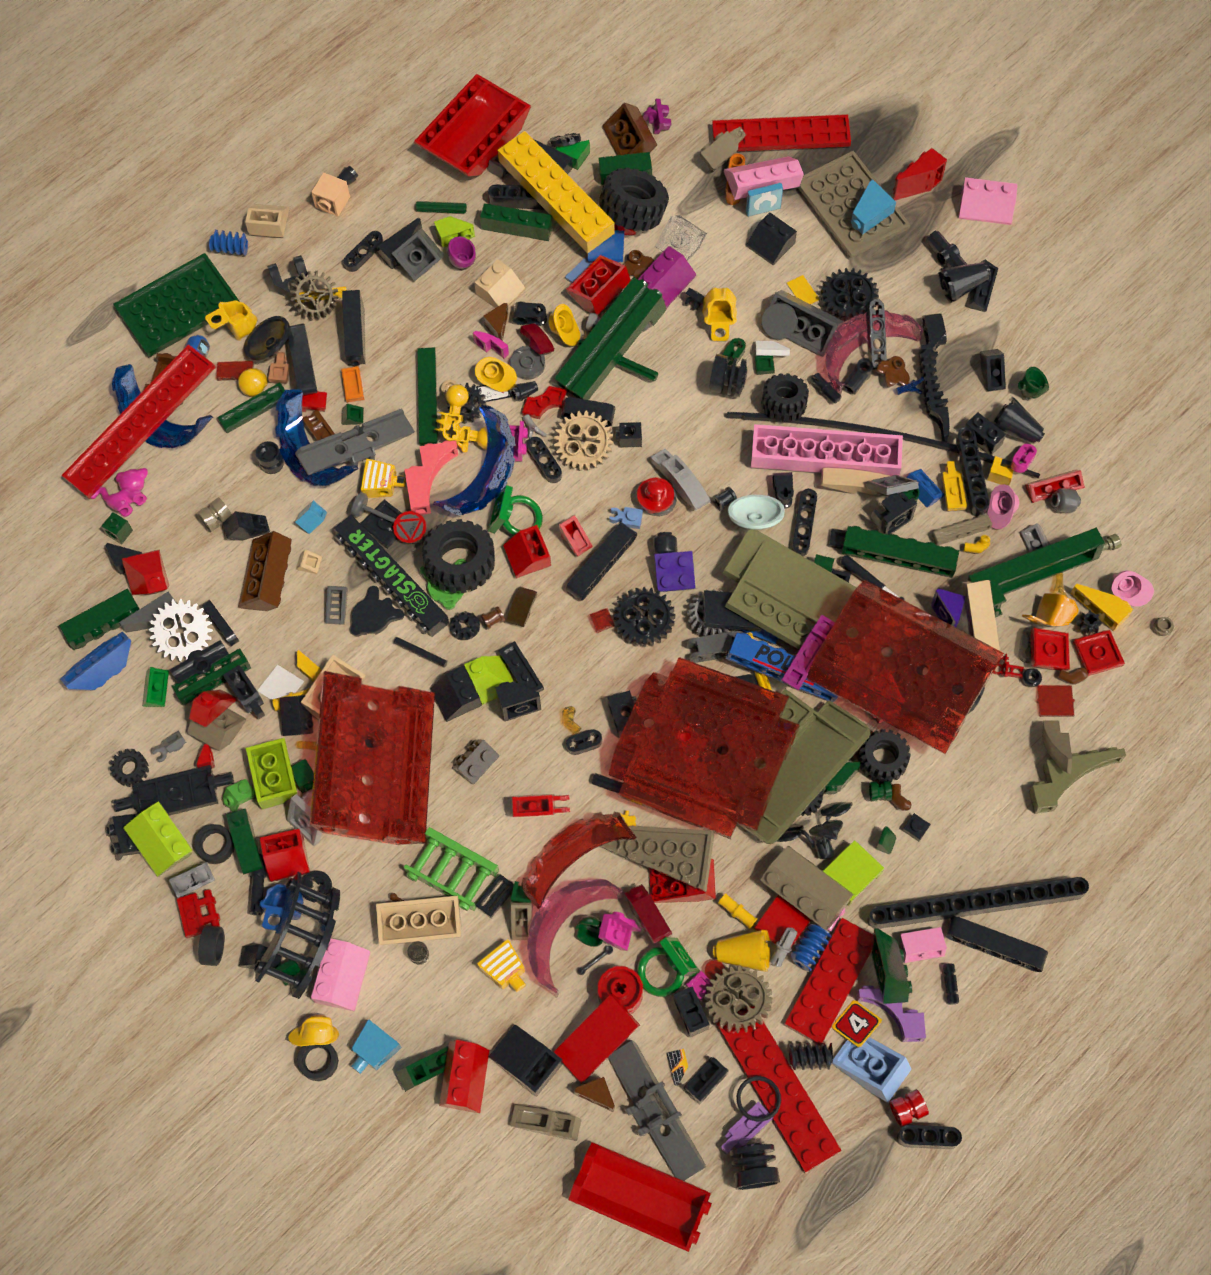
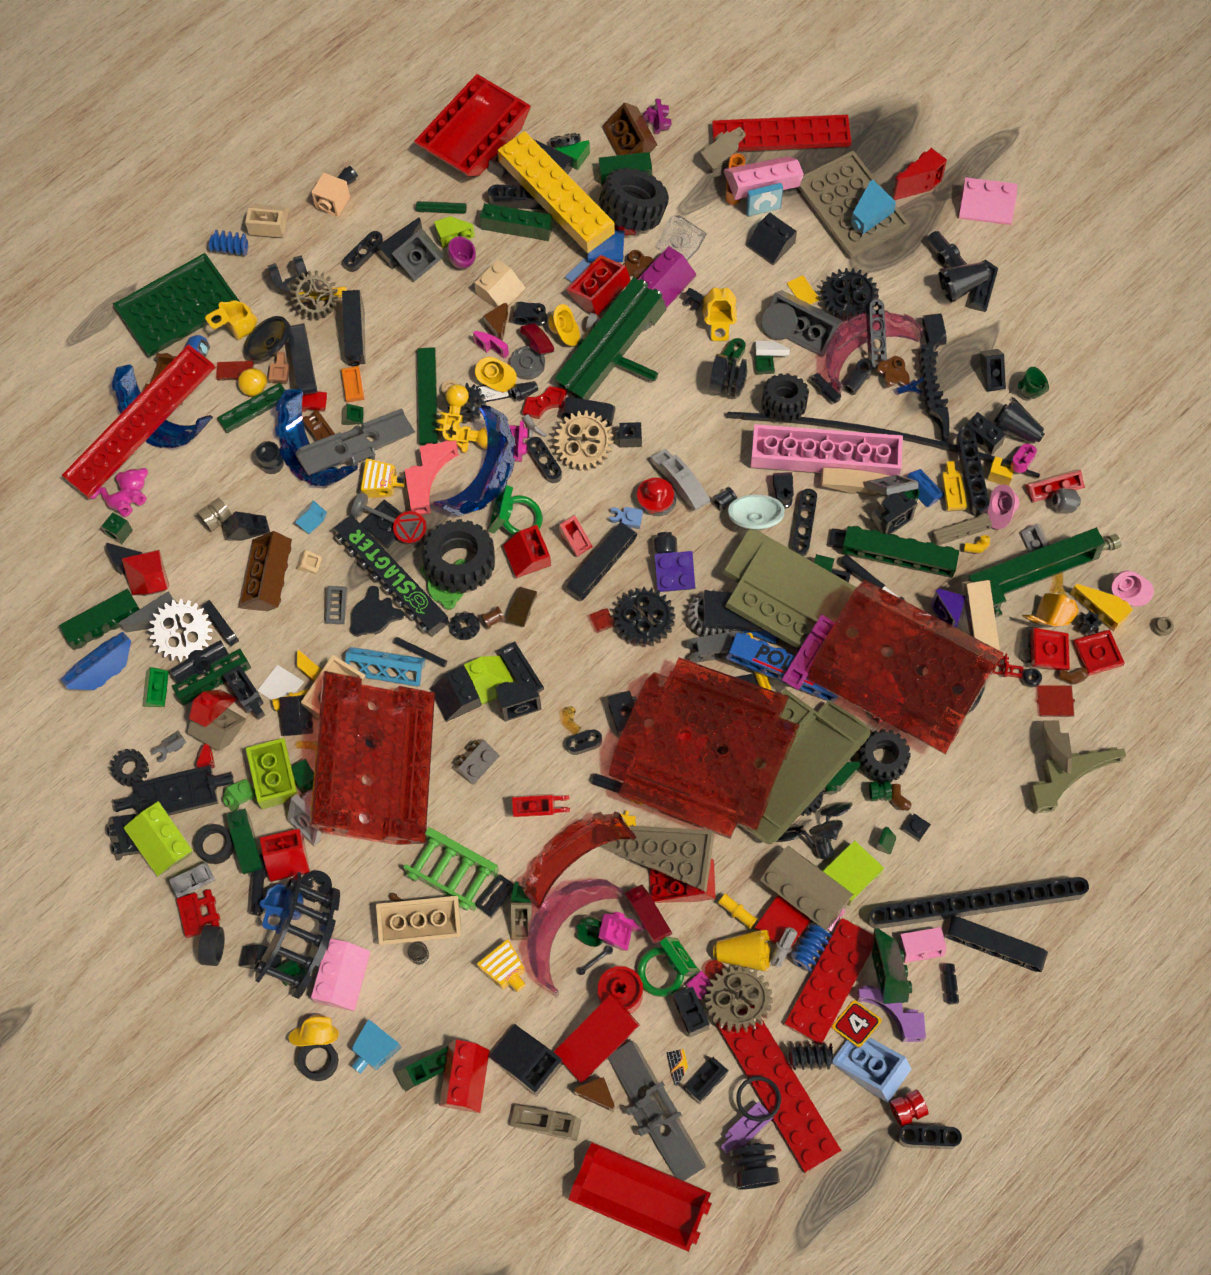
none -> dark azure fence [345,647,425,686]

